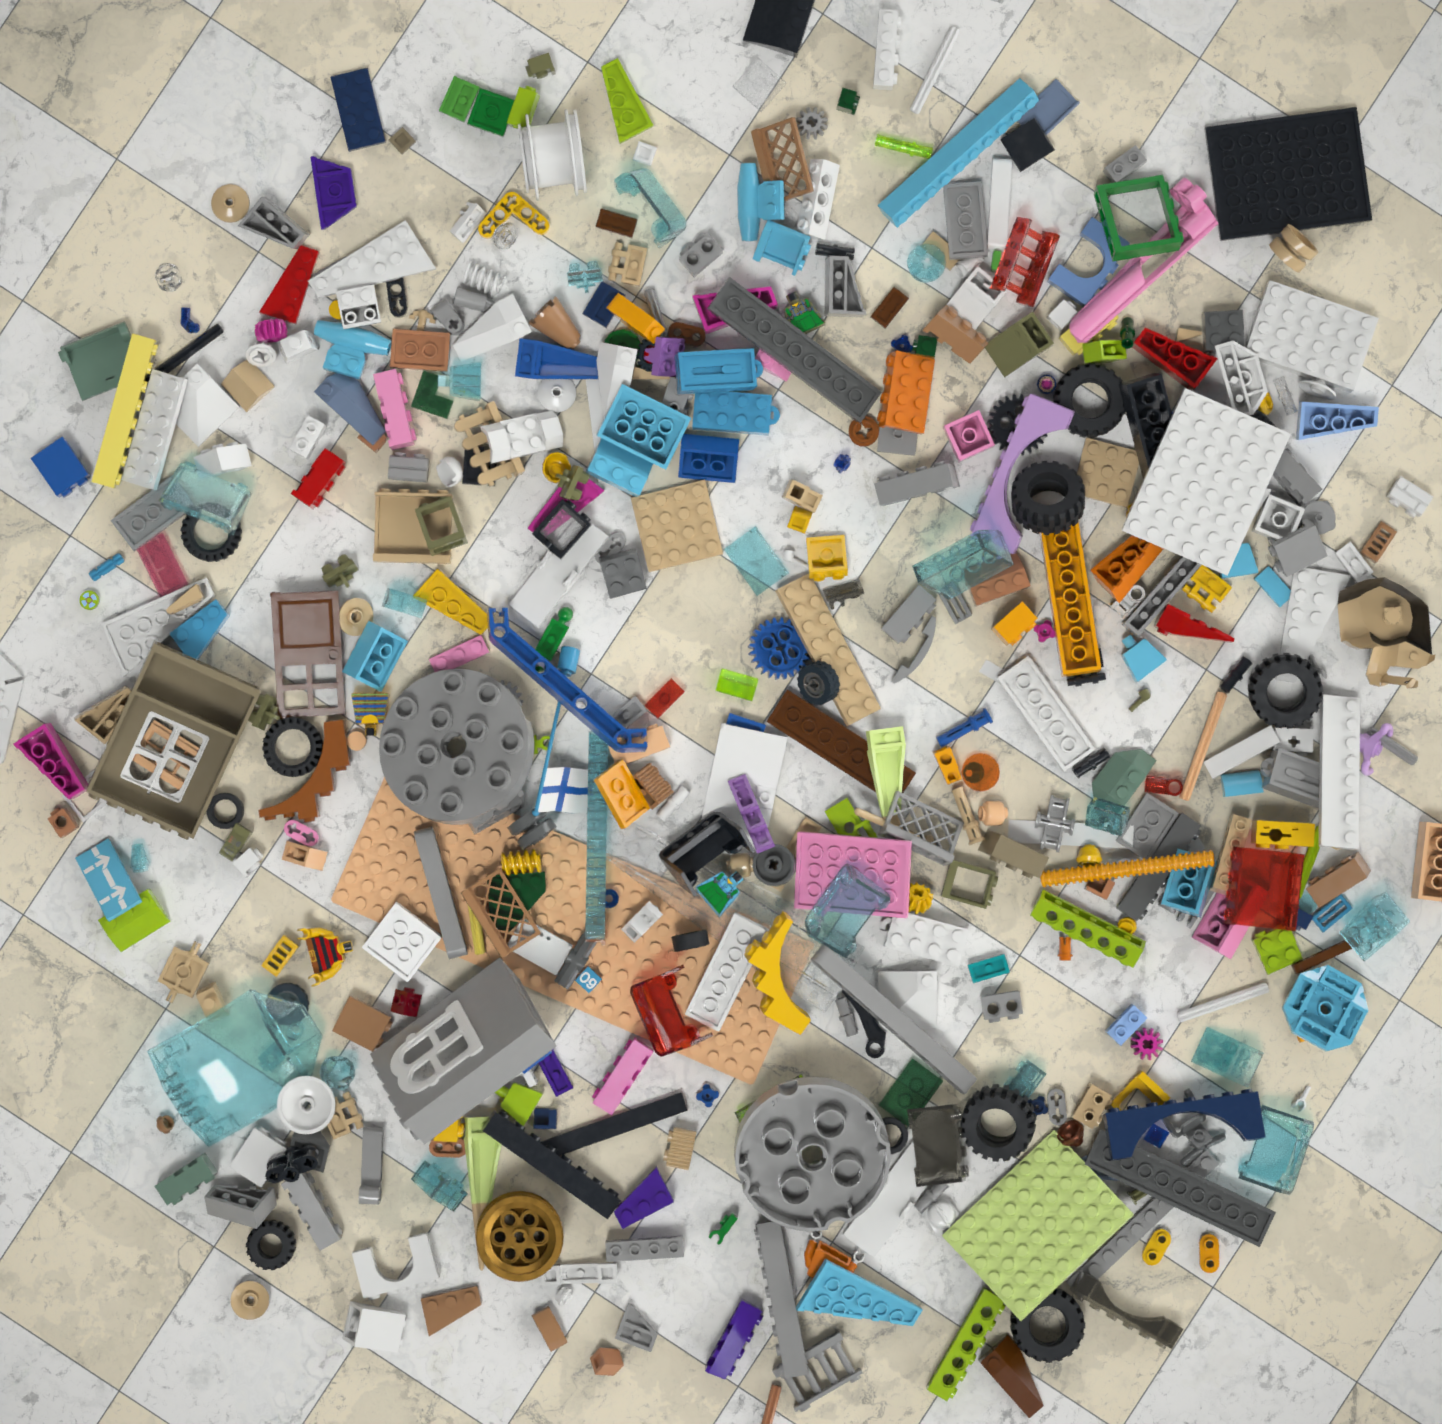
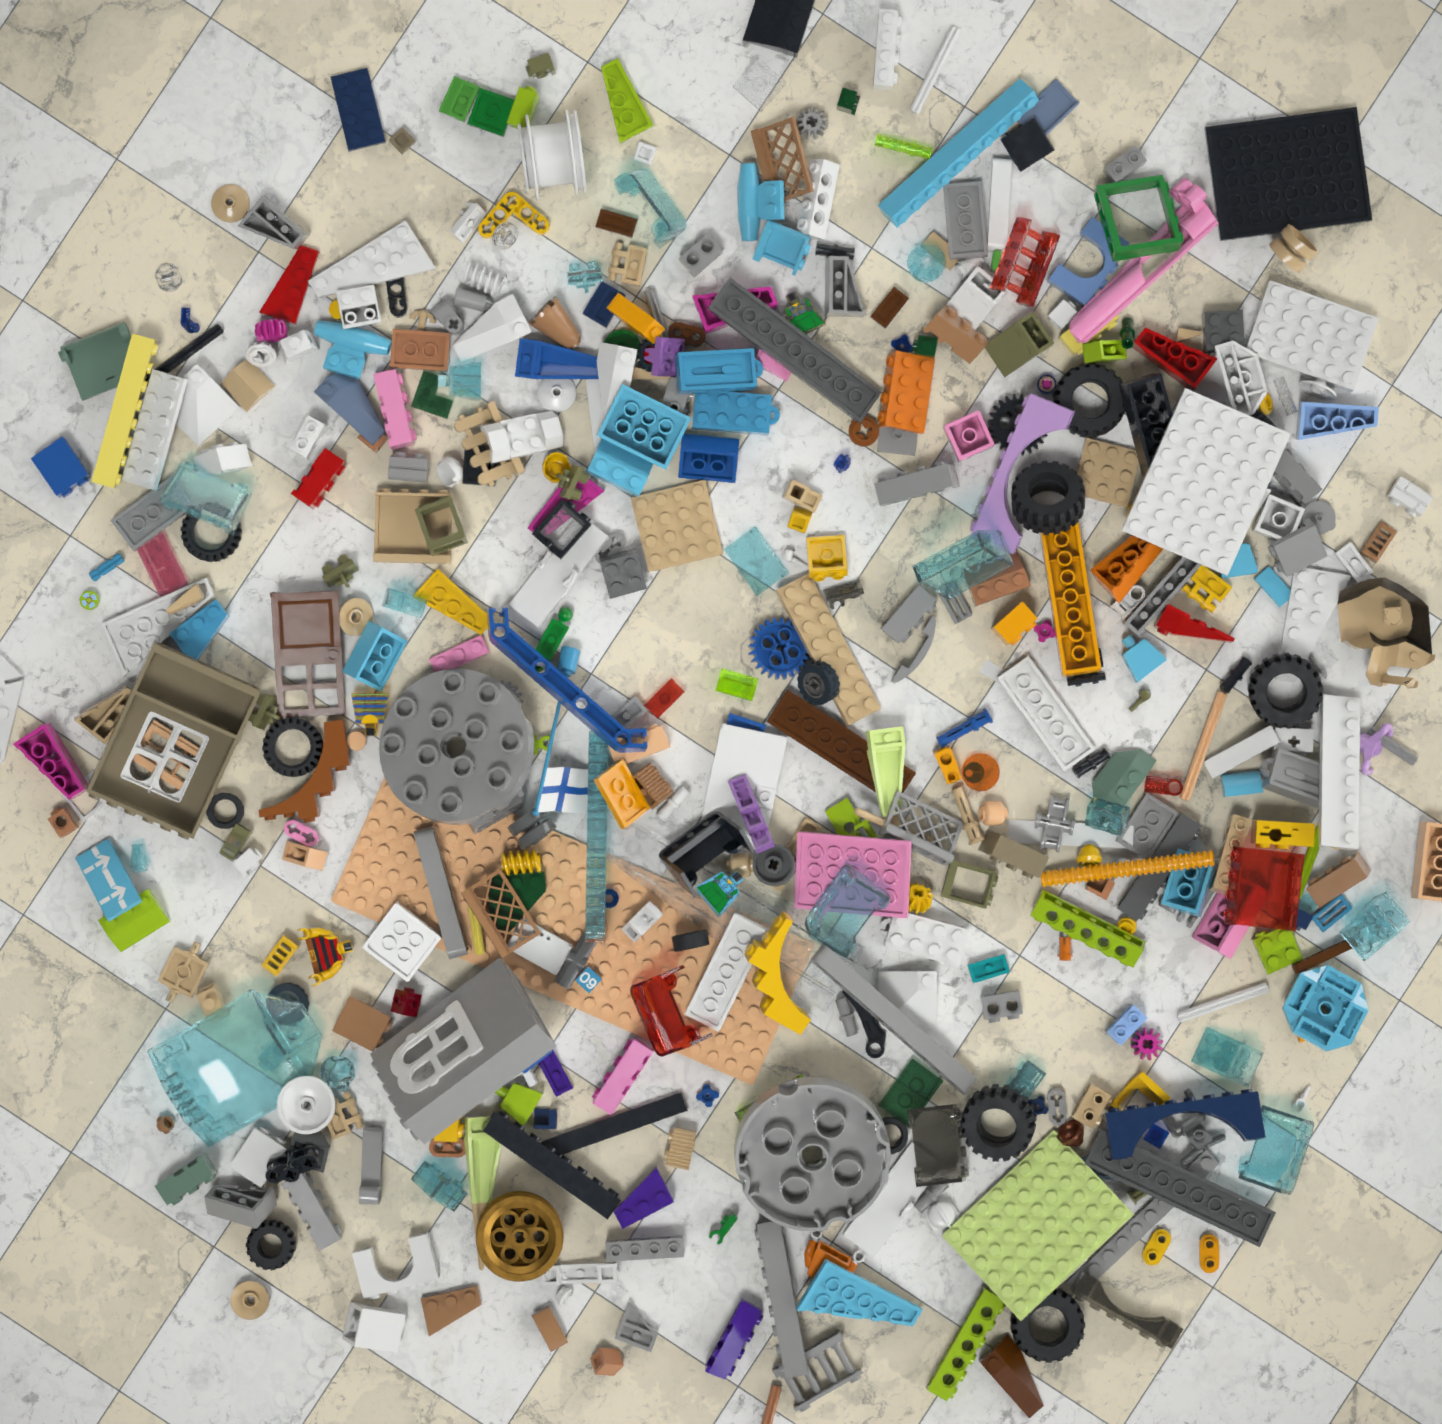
dark purple wing [310,156,357,230] -> none

